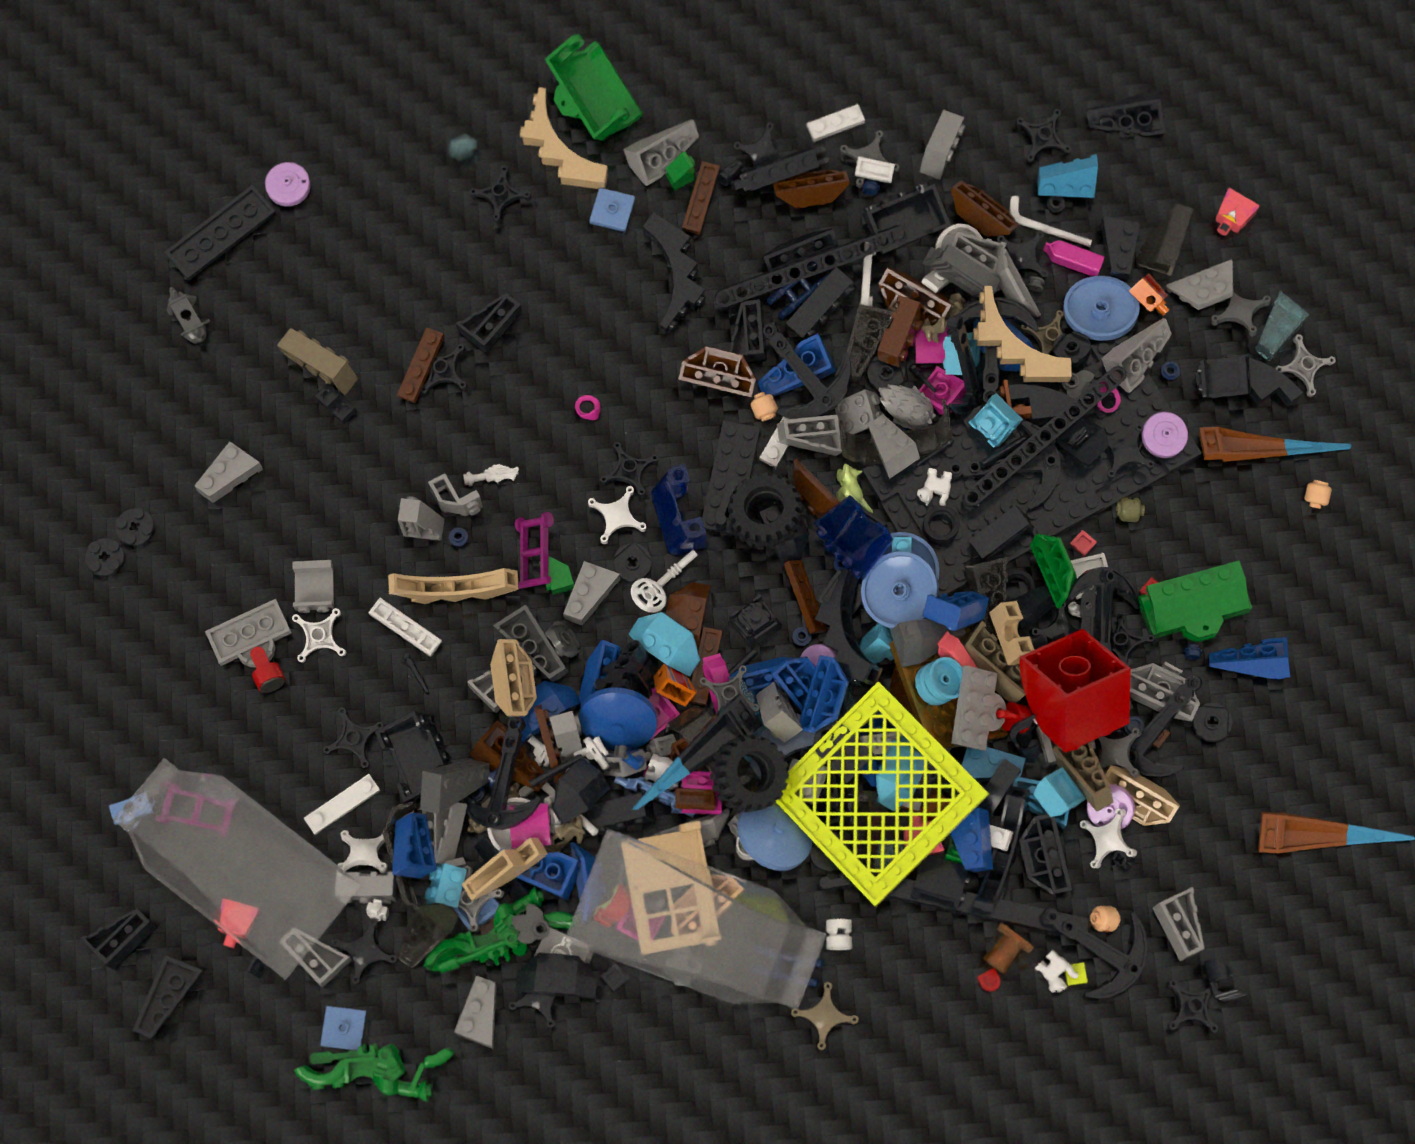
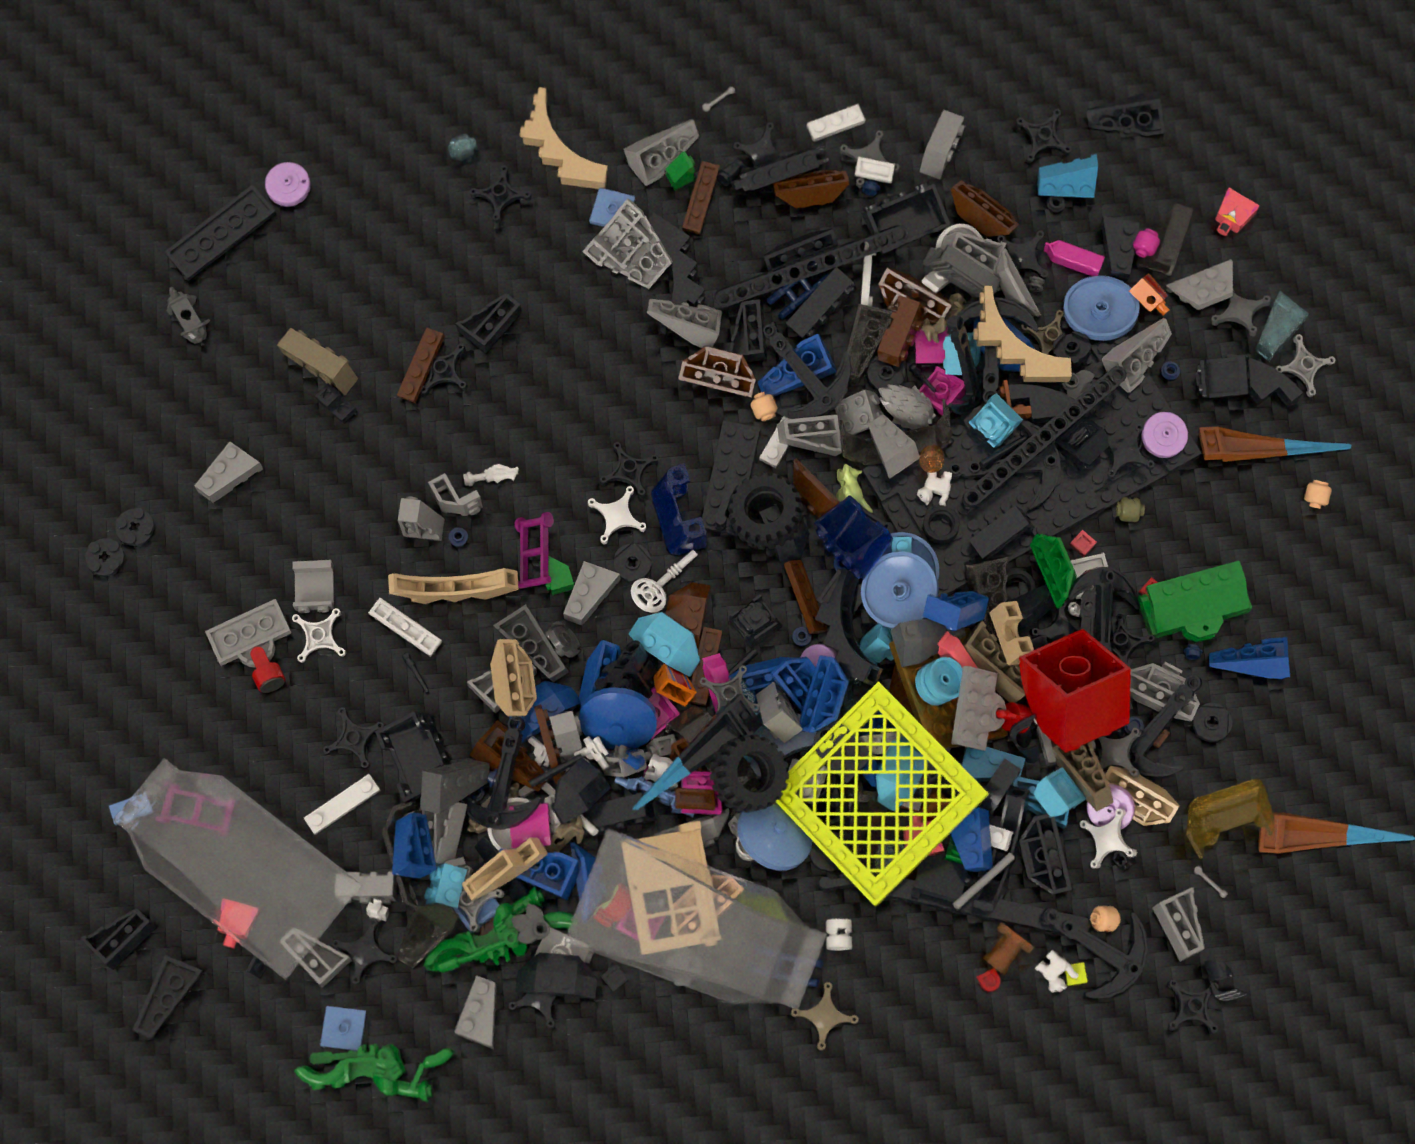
white piece [337,830,390,874] -> none
green piece [545,34,644,141] -> none
dark pink piece [575,395,601,420] -> none
white piece [1010,196,1092,247] -> none
dark pink piece [1097,386,1121,413] -> none
none -> light grey wedge [582,198,673,289]
none -> light grey wedge [647,299,722,348]
none -> light grey hinge [703,87,735,112]
none -> clear orange head [919,445,944,473]
none -> light grey bar [953,853,1015,909]
none -> dark pink head [1133,229,1160,258]
none -> clear yellow windscreen [1186,779,1274,859]
none -> light grey hinge [1194,867,1227,898]

